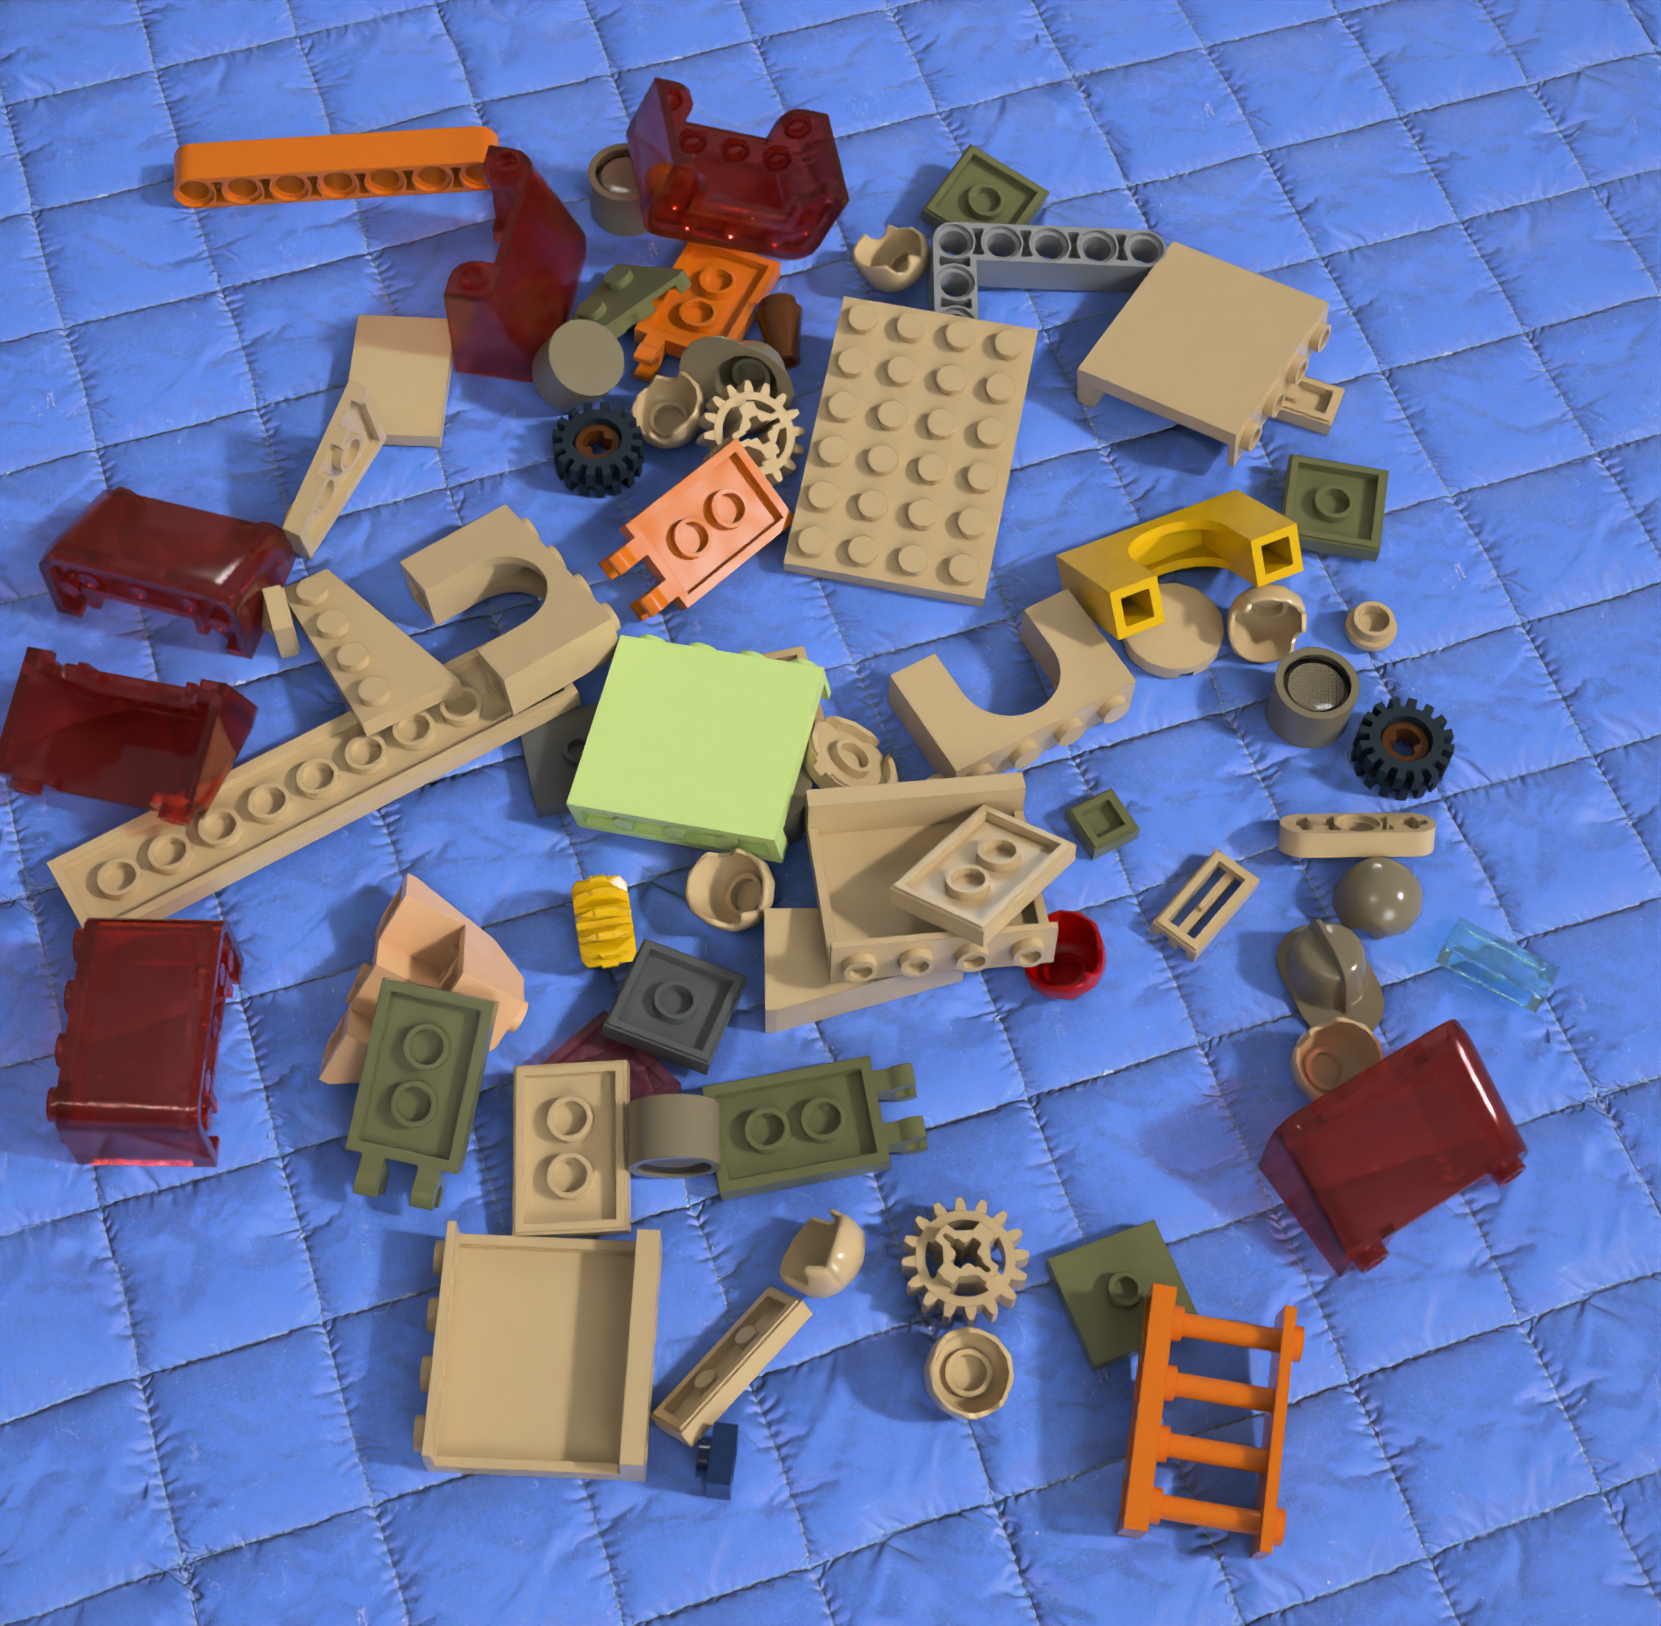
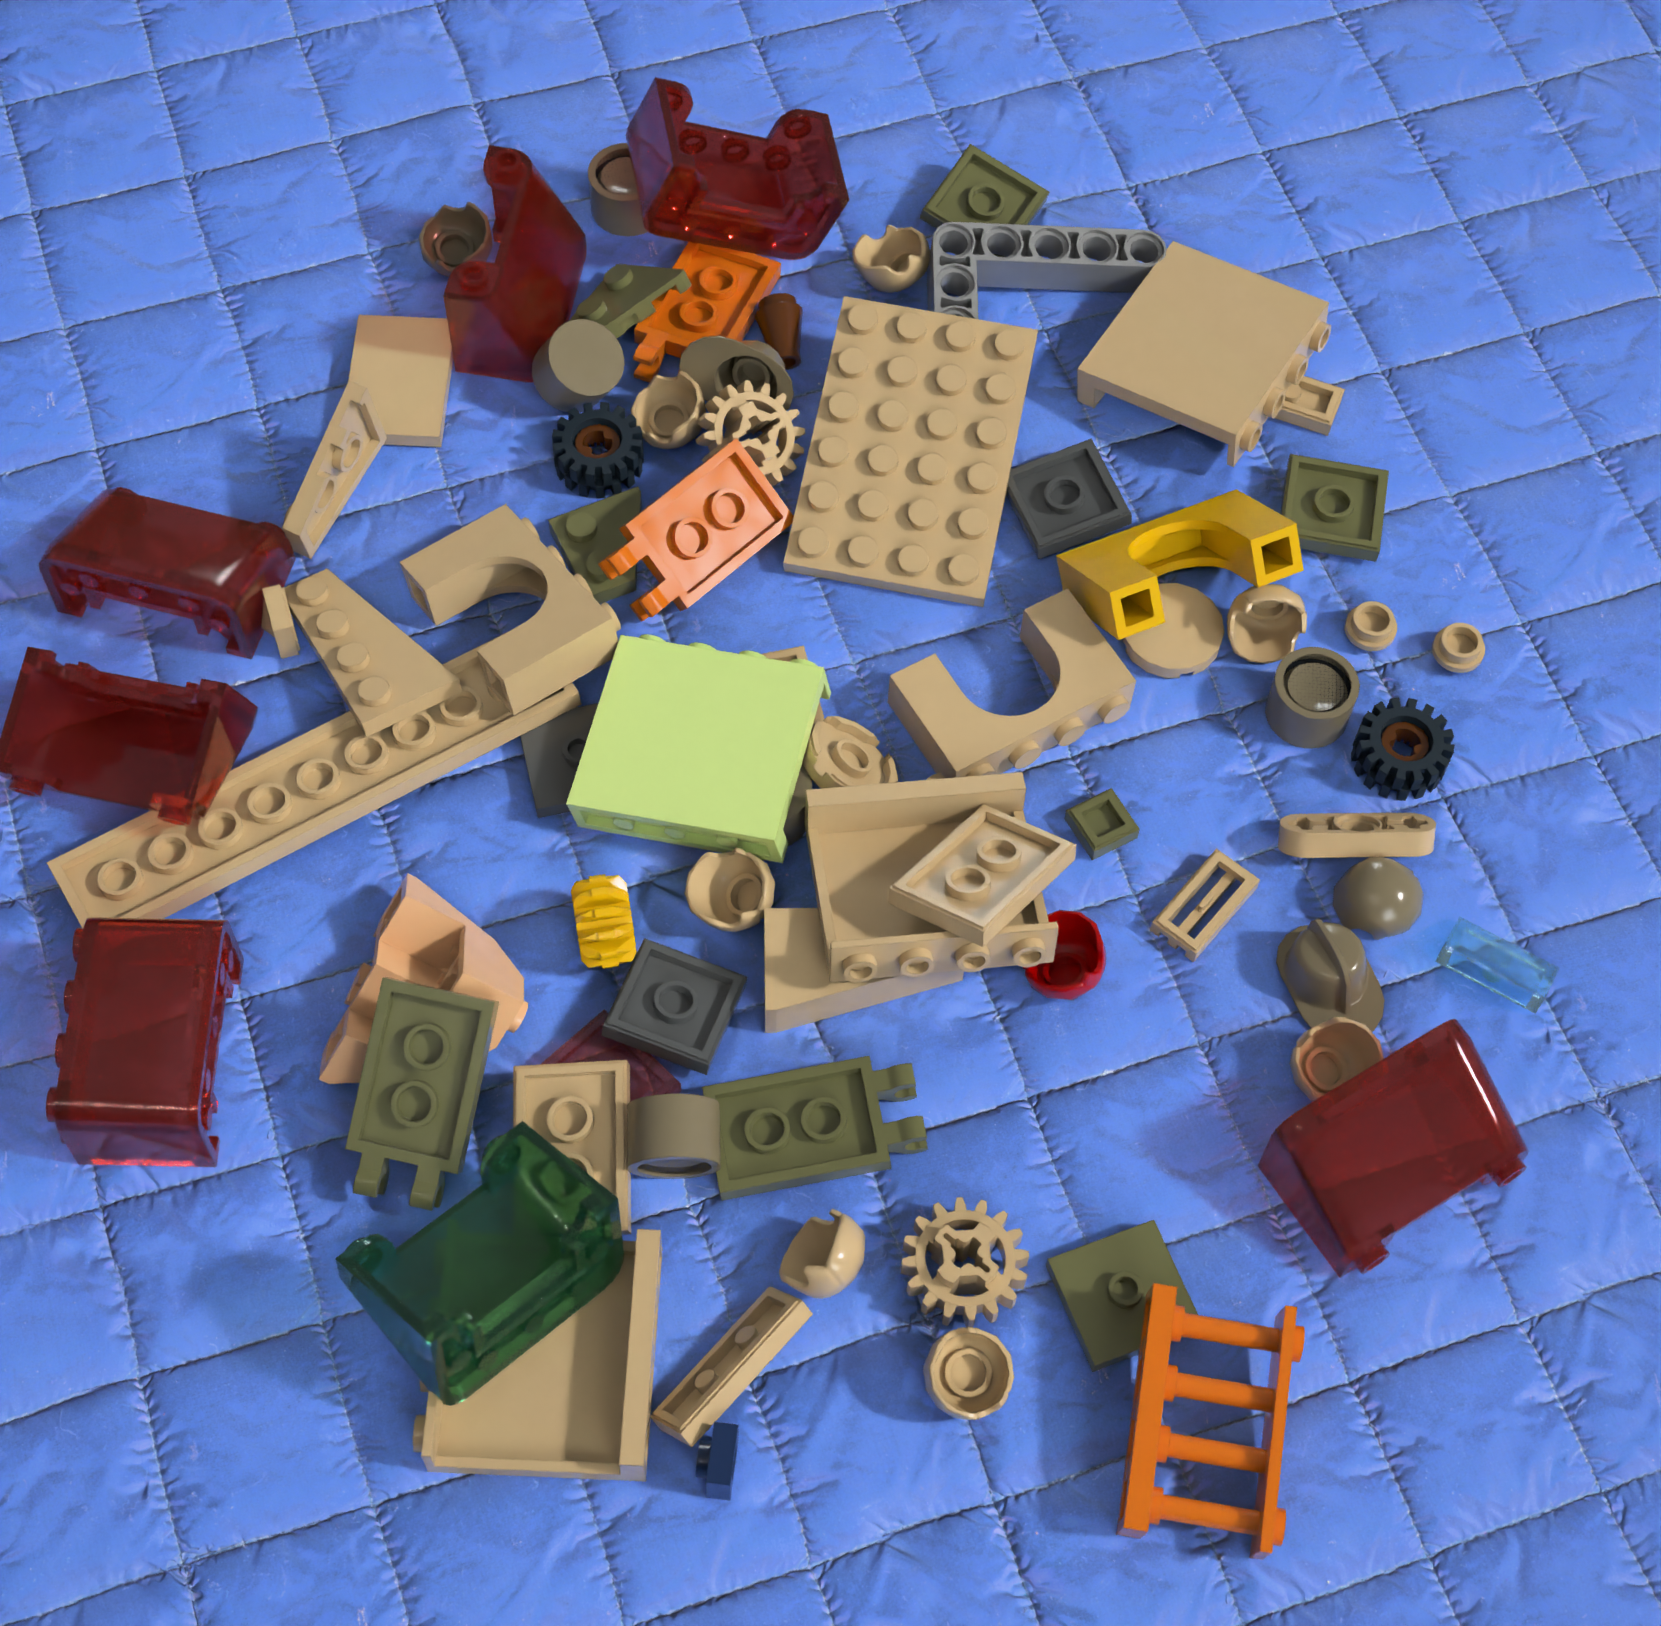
orange beam [173,126,501,209] -> none
none -> clear green windscreen [335,1121,624,1406]
none -> dark tan hair [418,202,493,277]
none -> olive wing [548,487,642,604]
none -> dark grey plate [1006,439,1132,560]
none -> tan plate [1432,623,1485,673]

